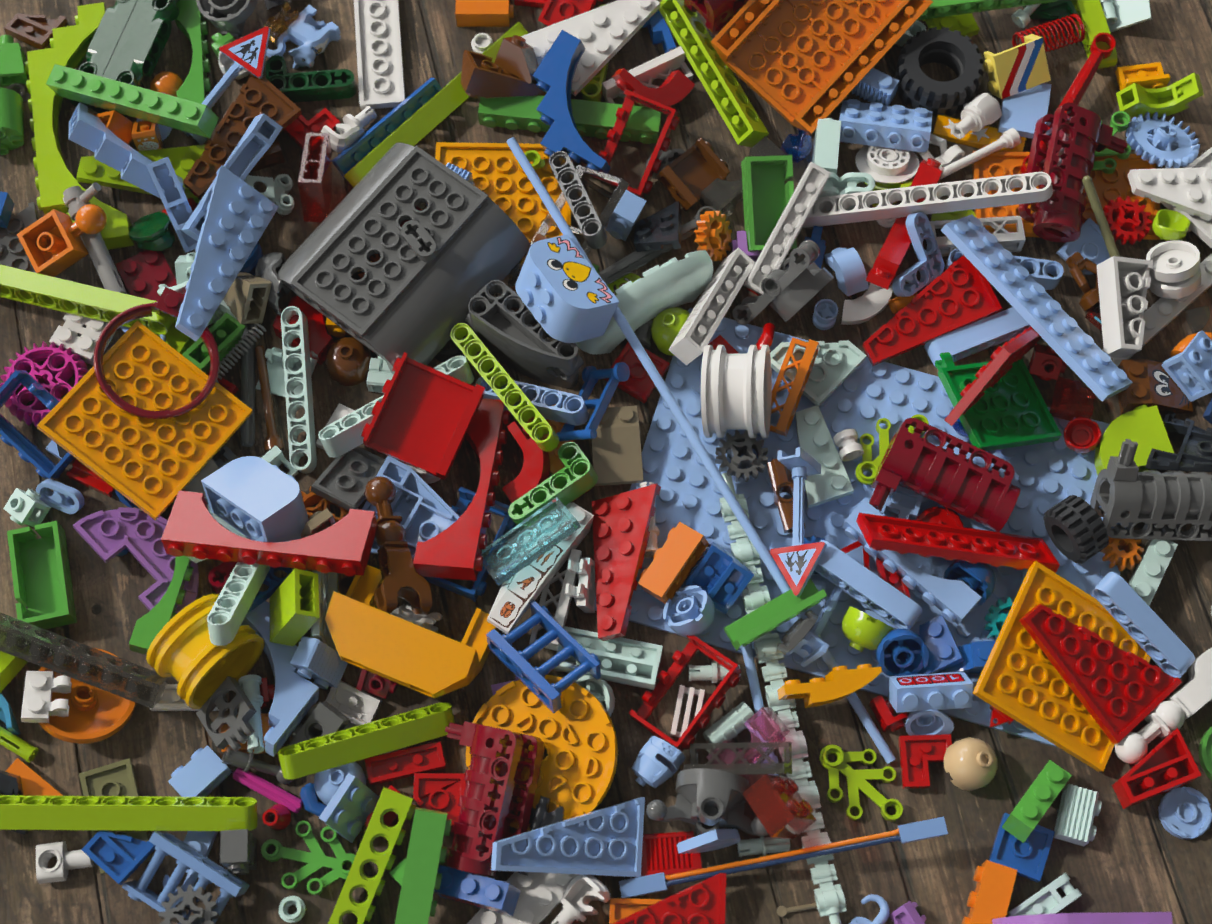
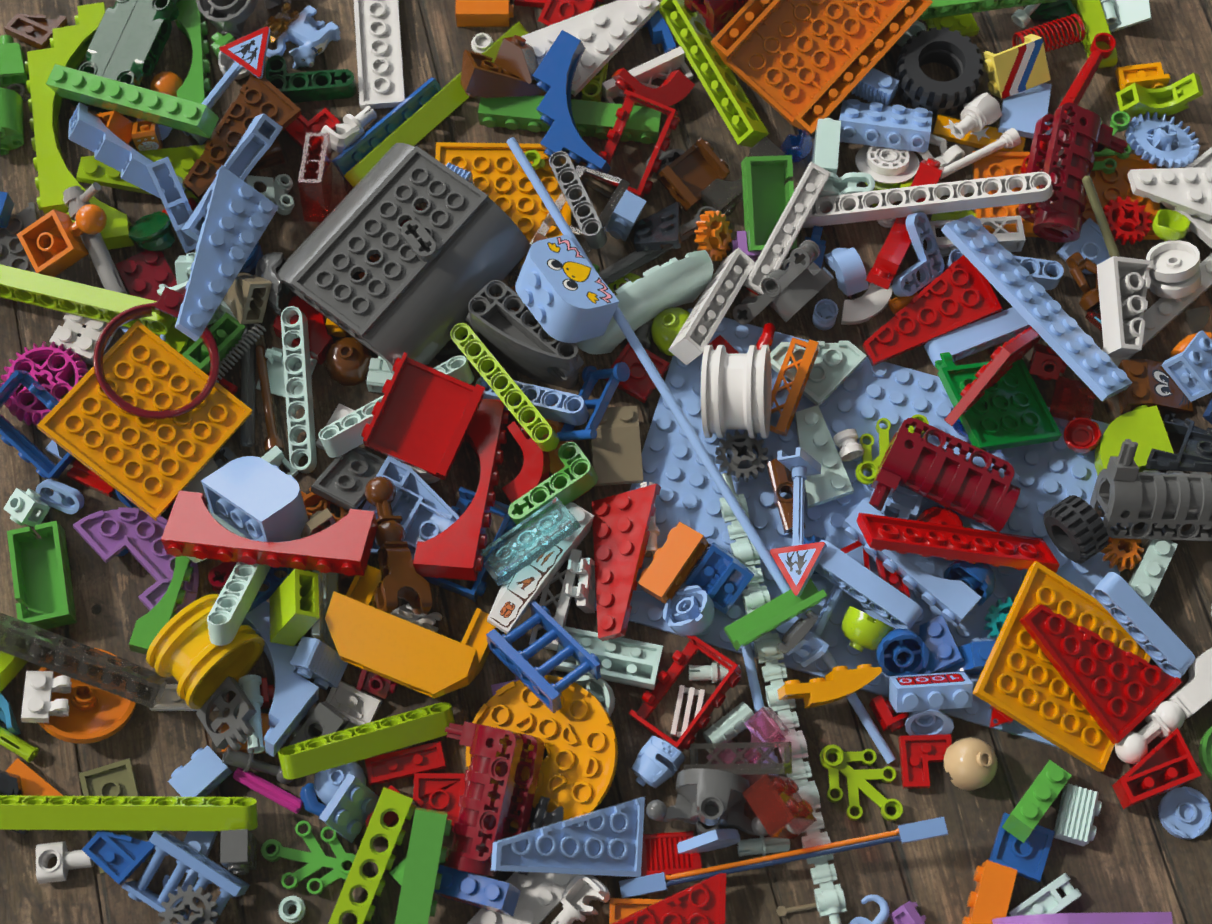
red cone [262,804,291,830] -> none

